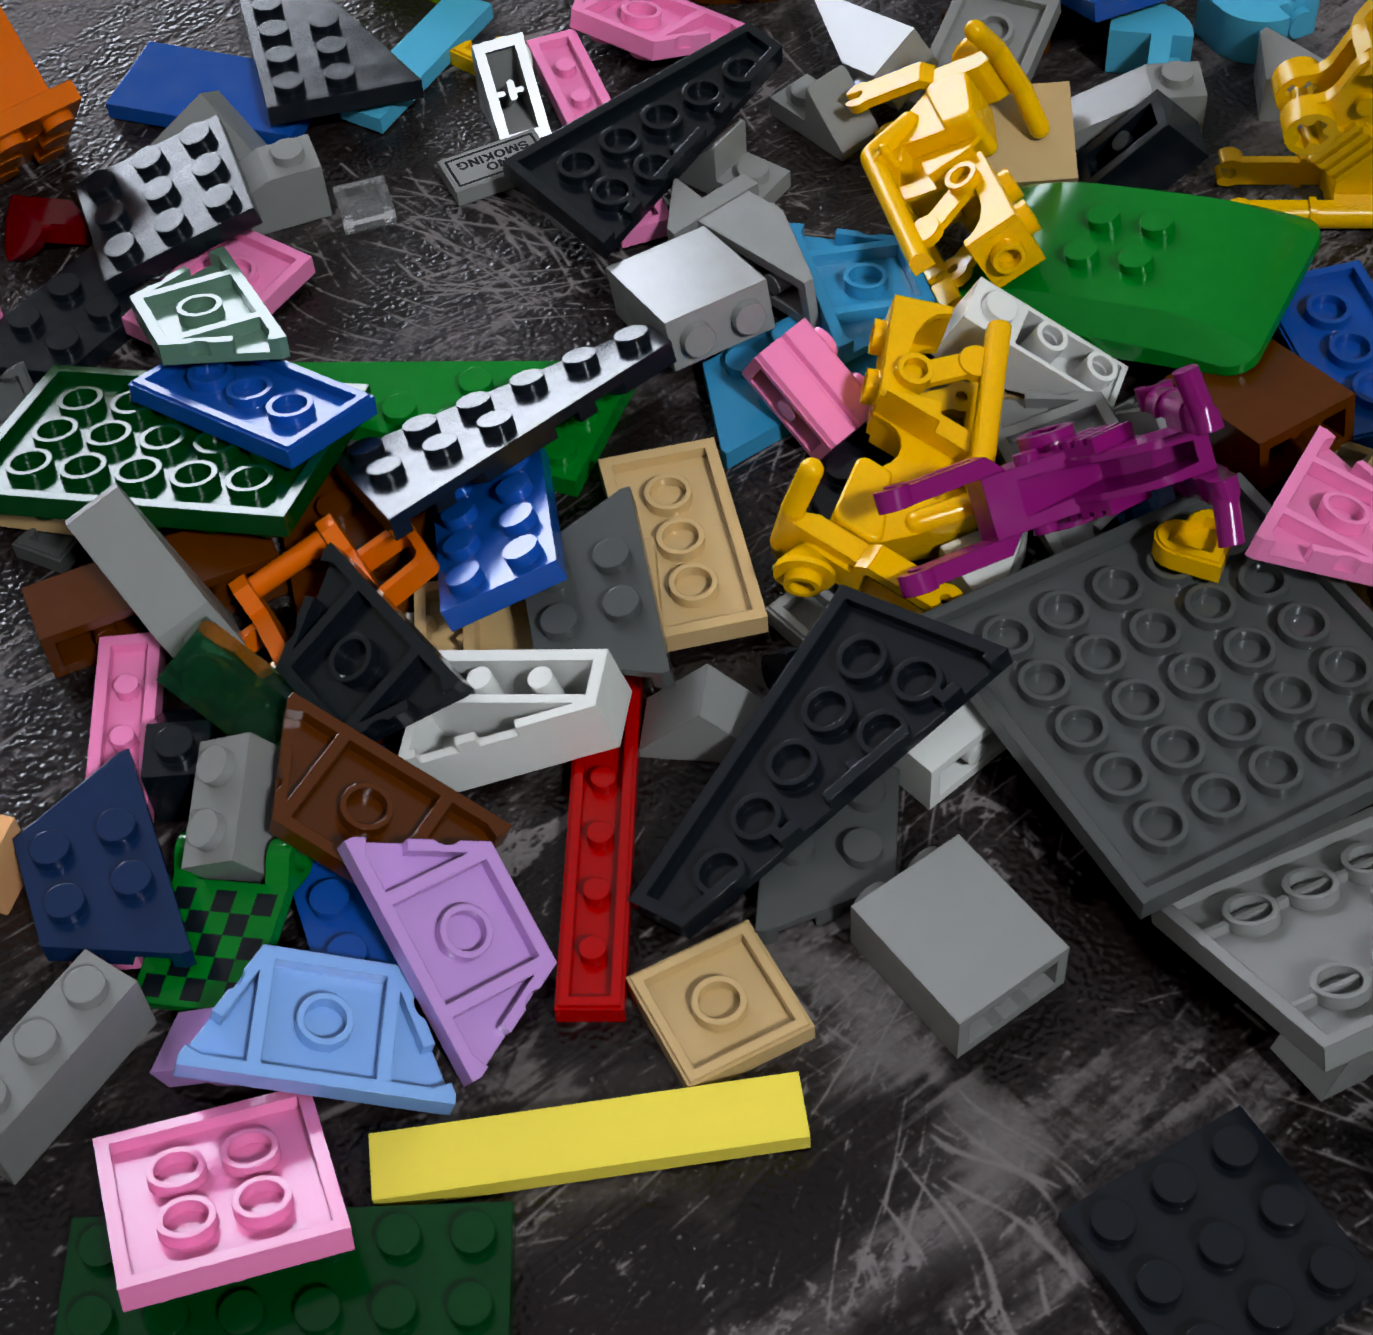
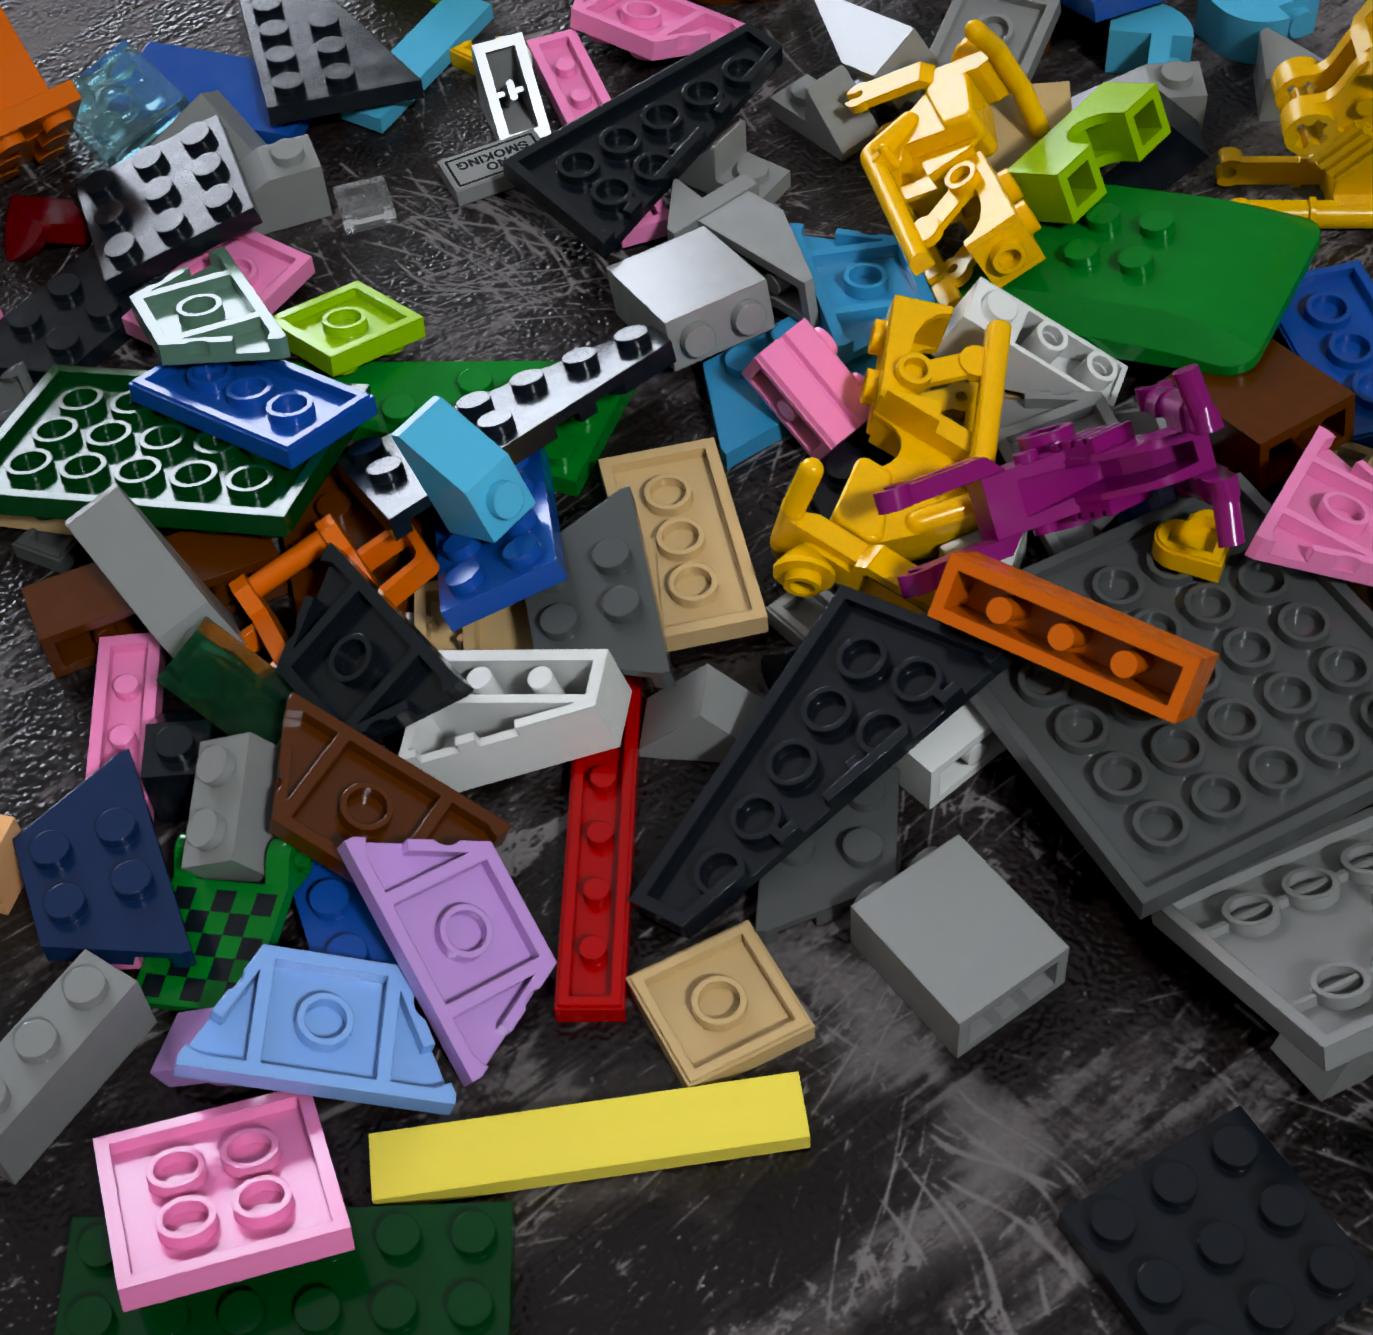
none -> clear light blue plate [71,39,189,168]
none -> lime plate [272,280,426,377]
none -> medium azure slope [391,396,536,543]
none -> orange brick [927,551,1220,724]
none -> lime arch [1008,82,1171,224]

